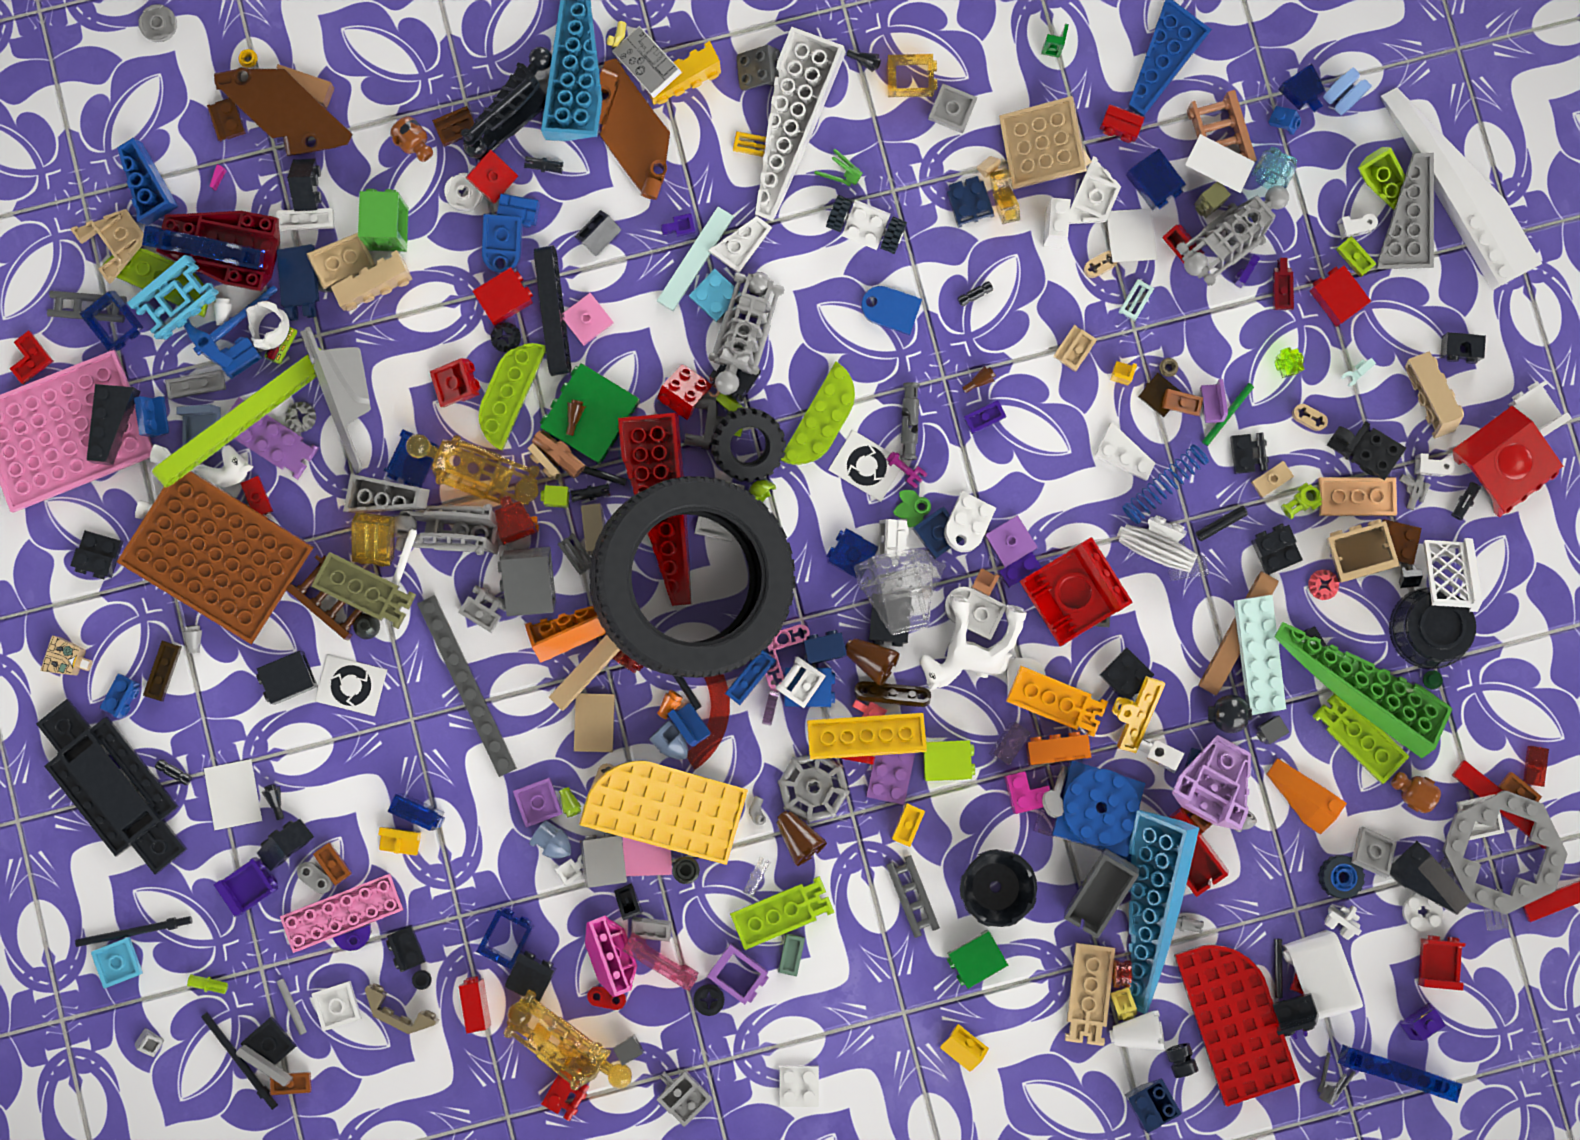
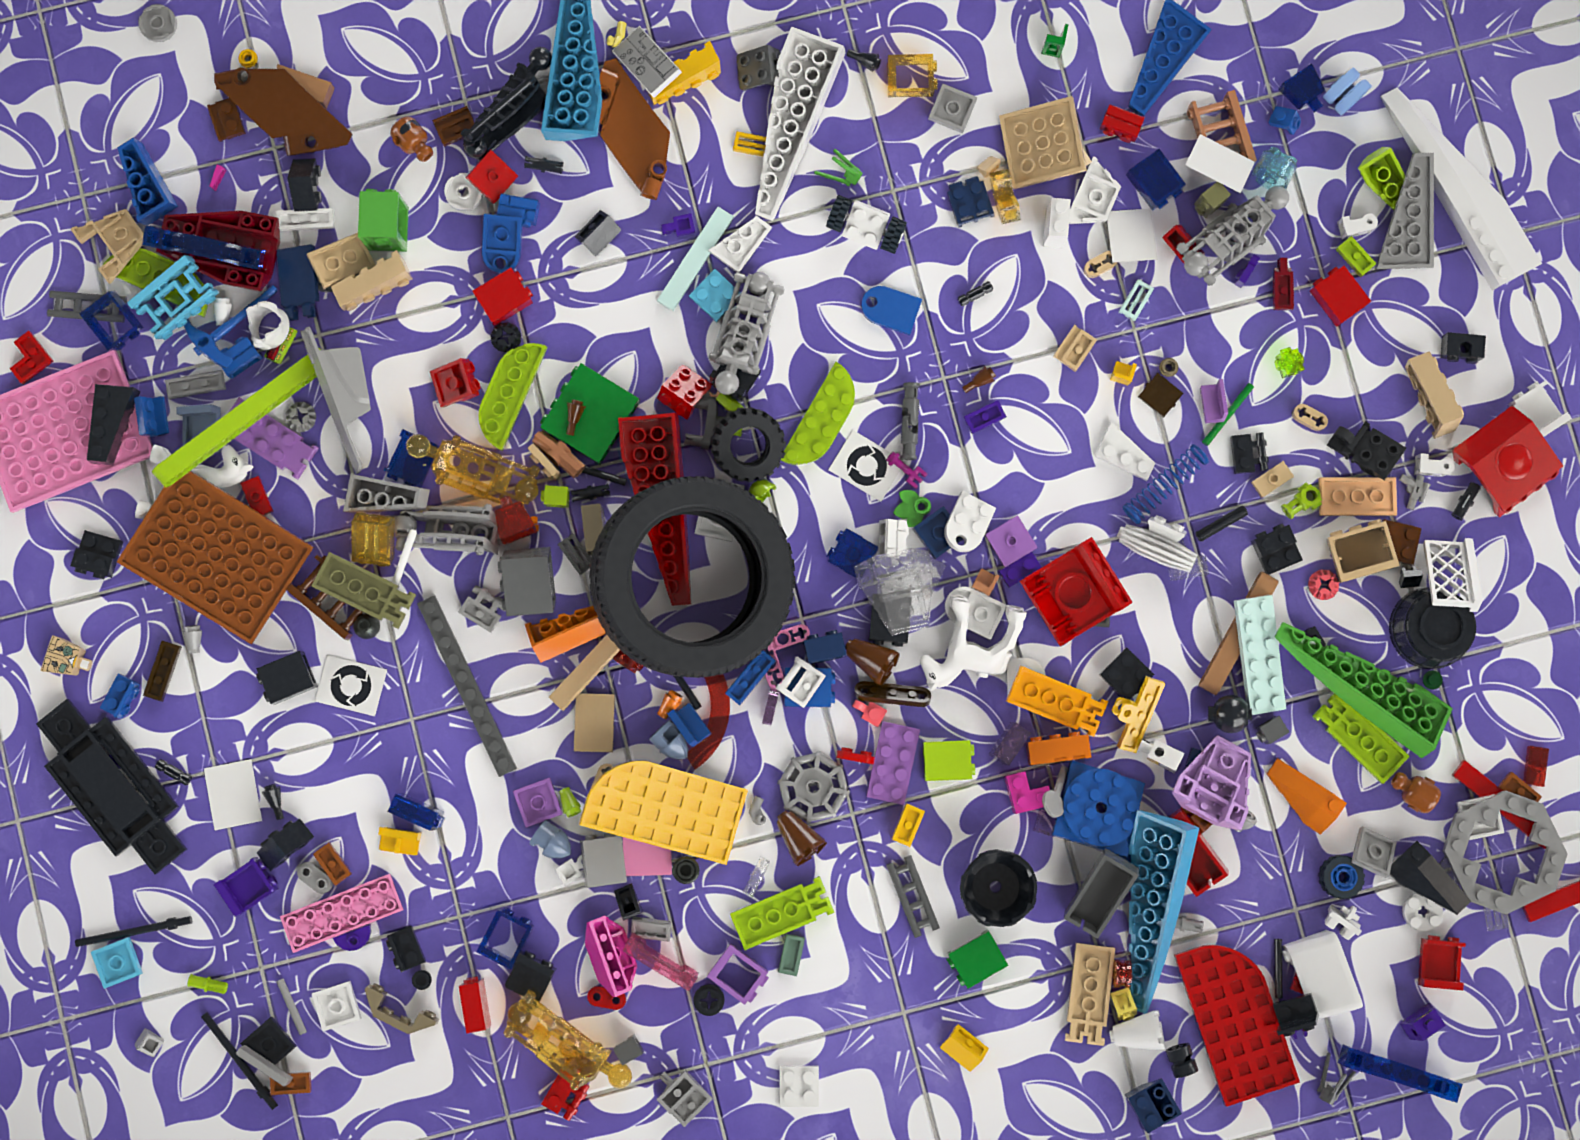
black beam [534,245,572,376] -> none
bright pink plate [562,293,614,346] -> none
yellow plate [807,713,927,760] -> none
dark orange plate [1162,389,1203,416] -> none
light aqua plate [1341,358,1376,387] -> none

